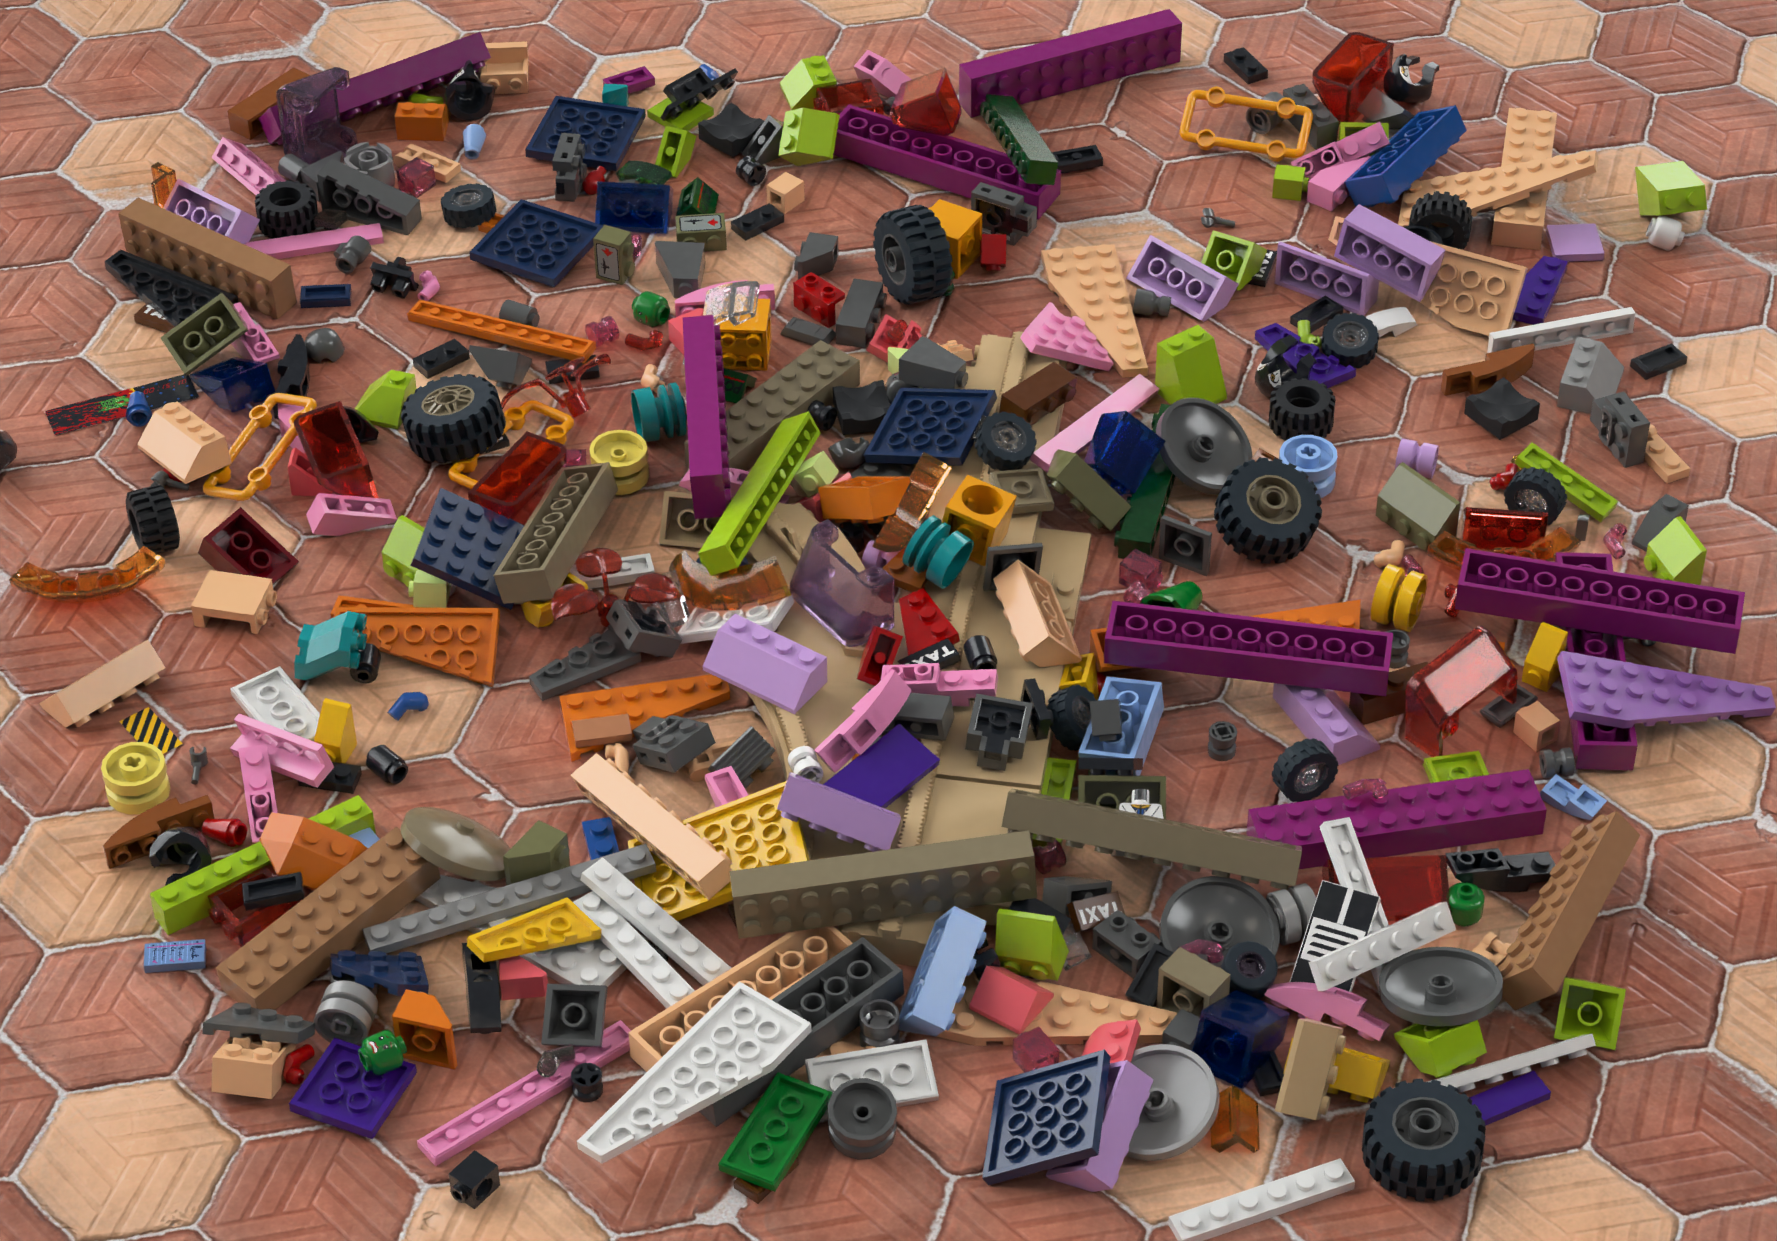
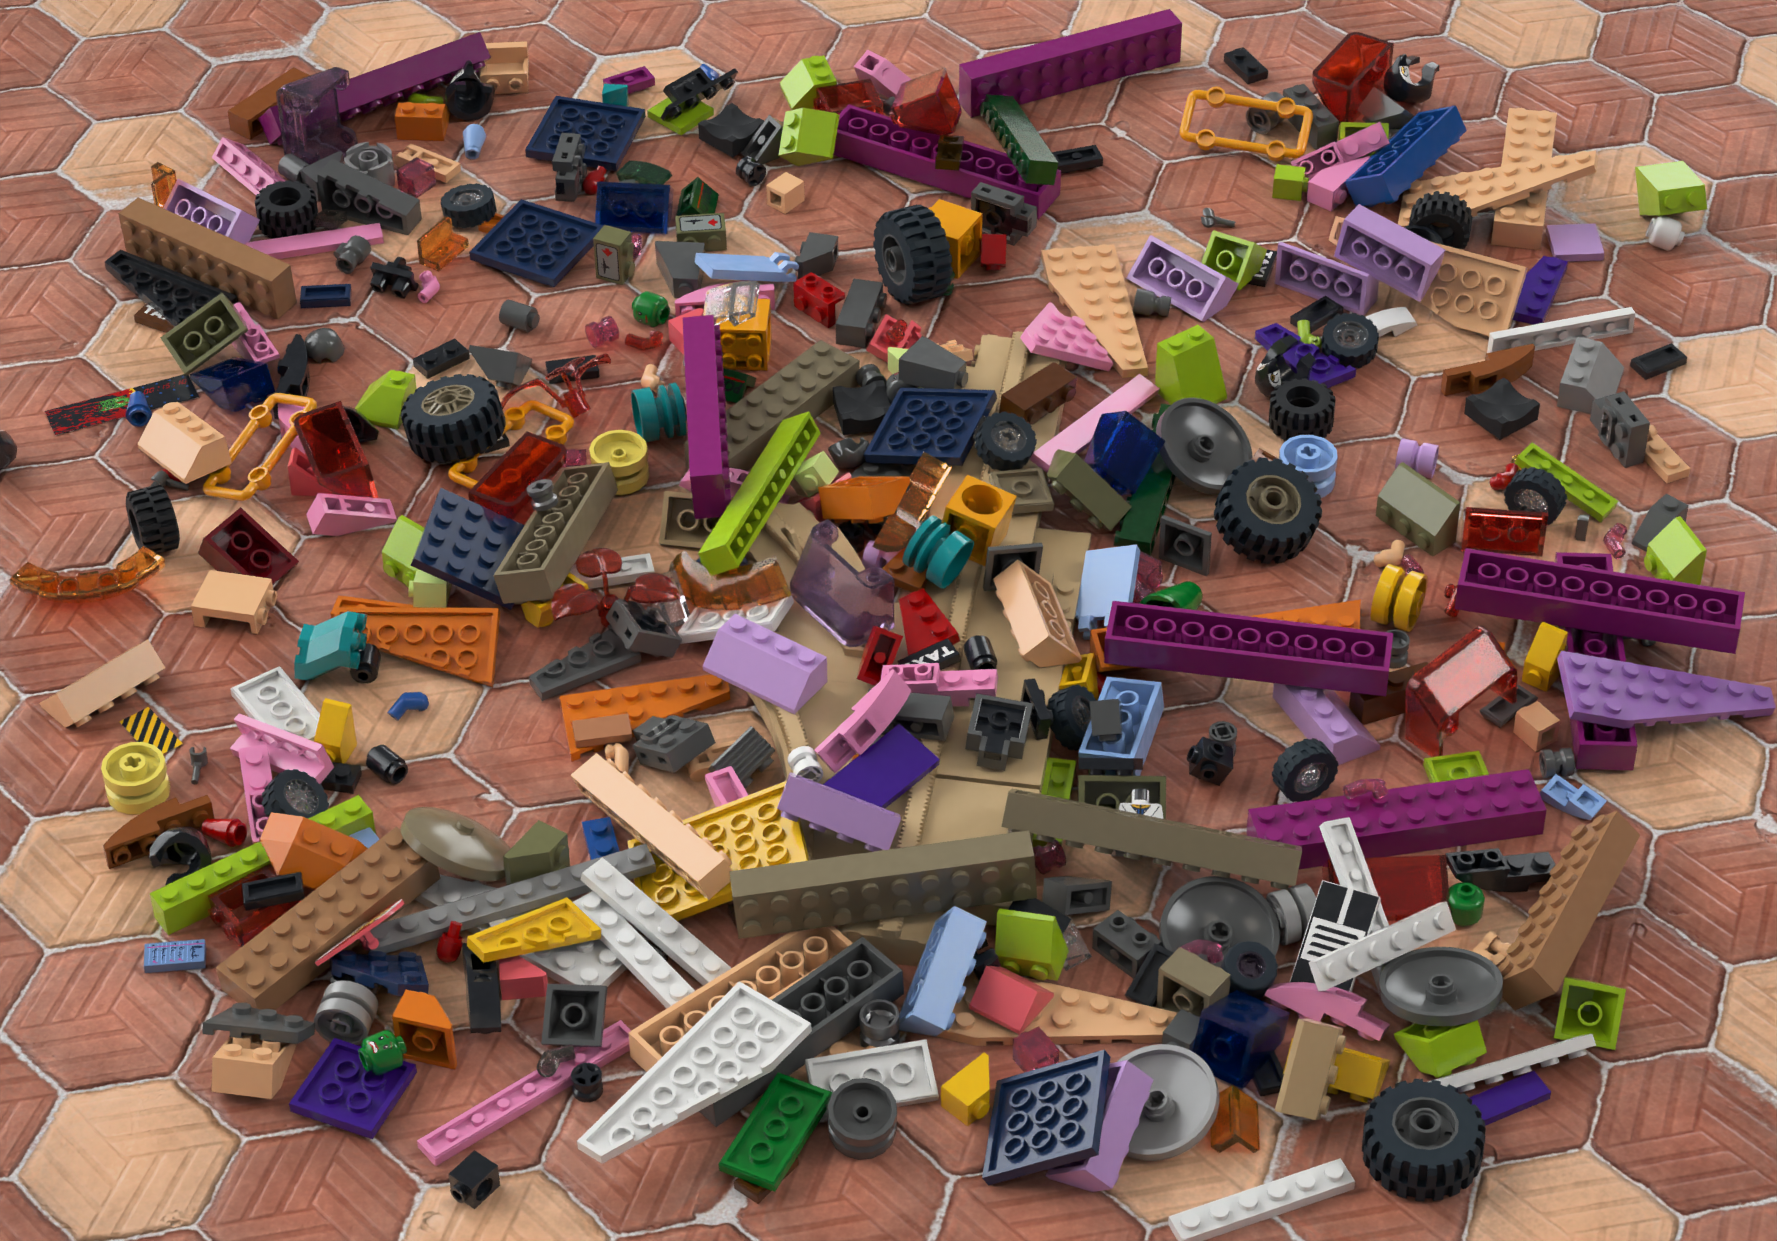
red arm [282,1044,315,1085] -> none
orange tile [407,299,596,363] -> none
lime slope [653,126,697,178] -> none
black plate [731,203,784,241] -> none
dark grey tile [780,317,836,345] -> none
black wheel [807,400,837,431] -> none
reddish brown tile [1067,891,1125,933] -> none
coral slope [1082,1019,1141,1063] -> none
clear orange brick [1427,526,1581,571] -> none
none -> black wheel [262,769,329,818]
none -> coral shield [314,899,405,966]
none -> clear orange panel [417,216,469,272]
none -> red cylinder [436,921,463,963]
none -> flat silver wheel [527,479,558,511]
none -> light blue tile [695,252,799,282]
none -> dark grey wheel [856,364,887,387]
none -> dark brown slope [935,135,964,170]
none -> yellow slope [941,1052,990,1127]
none -> light blue tile [1076,545,1140,640]
none -> black brick [1187,737,1233,786]

